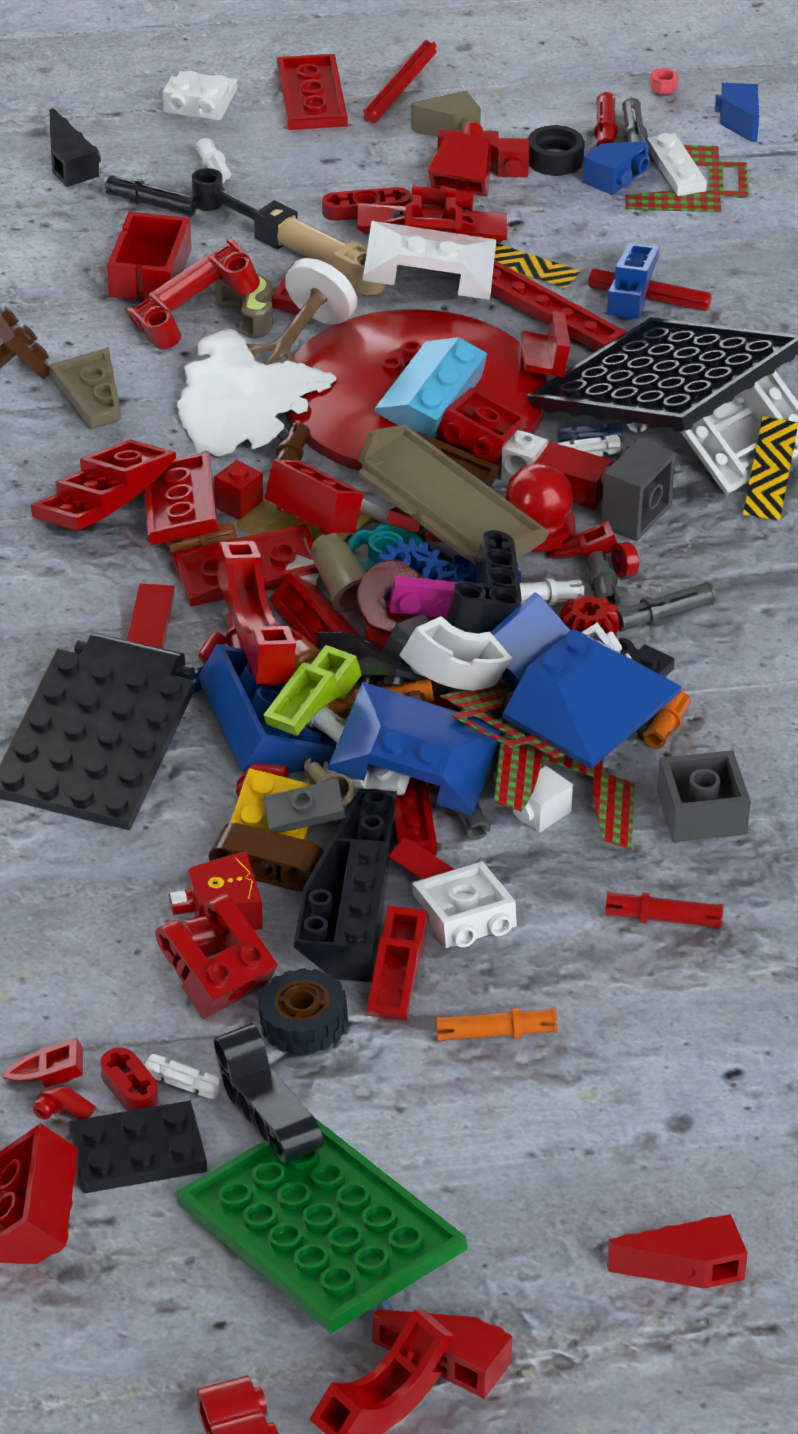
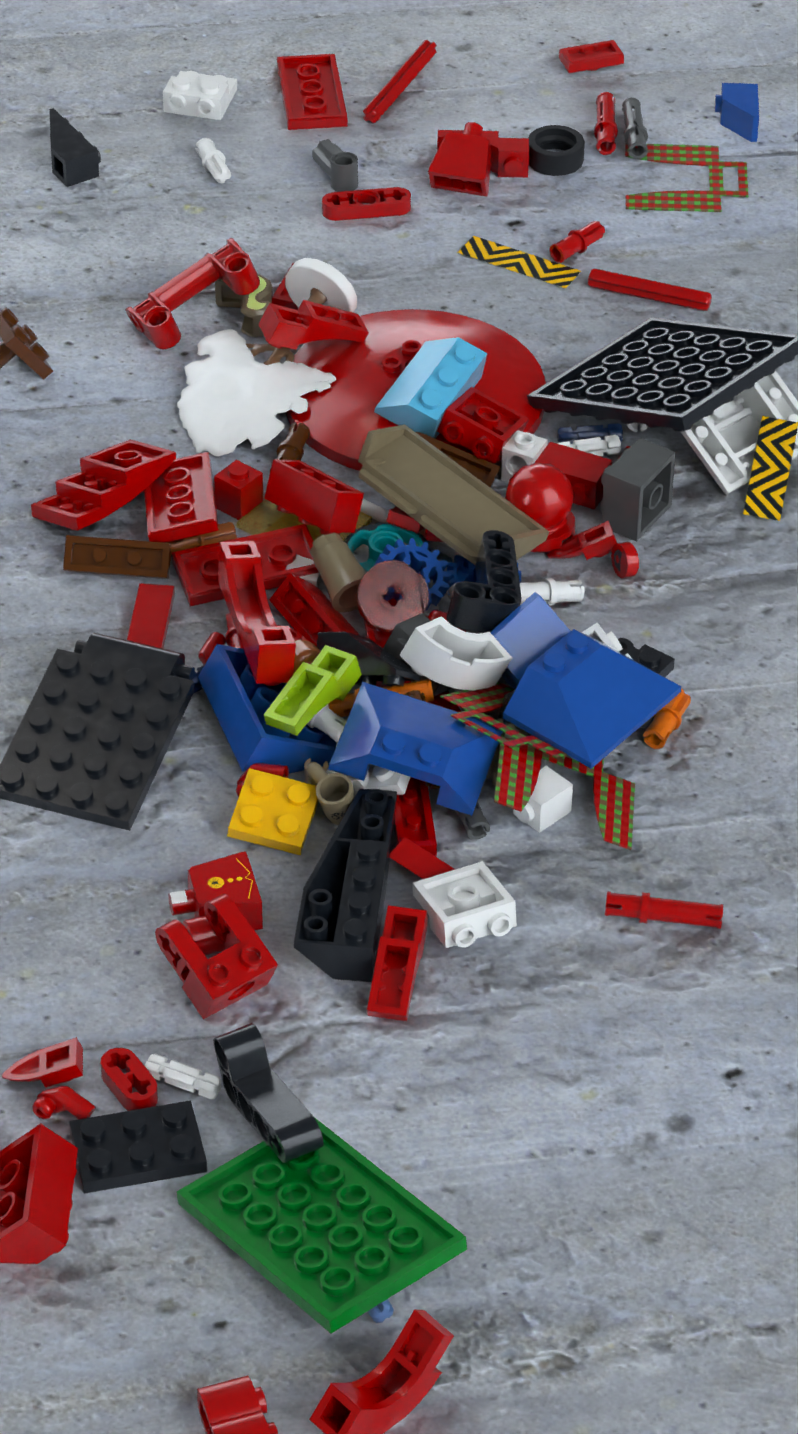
dark tan wing [49,347,121,429] -> none
black pin [105,174,198,216] -> none
red piece [107,211,191,301] -> none
piece [192,168,385,295] -> none
reddish brown beam [208,823,324,892] -> none
black wheel [258,968,348,1055] -> none
dark grey plate [263,779,346,833] -> none
red piece [357,186,507,243] -> none
white slope [363,221,496,300] -> none
red slope [372,1309,512,1399] -> none
dark pink plate [389,576,458,618] -> none
dark tan slope [411,90,481,137] -> none
red pin [413,184,474,211] -> none
orange pin [435,1007,558,1042] -> none
red plate [454,260,626,352] -> none
red panel [520,311,571,377] -> none
red gear [559,594,619,637] -> none
blue slope [582,141,650,195] -> none
dark grey pin [586,551,620,607] -> none
blue slope [607,242,660,320] -> none
red slope [607,1214,748,1288] -> none
dark grey pin [617,582,716,632] -> none
white plate [647,133,707,196] -> none
coral tile [649,68,679,94] -> none
dark grey brick [657,750,751,842] -> none
none -> reddish brown plate [63,535,172,579]
none -> red slope [258,300,369,350]
none -> dark grey piece [312,139,358,192]
none -> red axle [549,221,605,263]
none -> red plate [559,40,624,73]

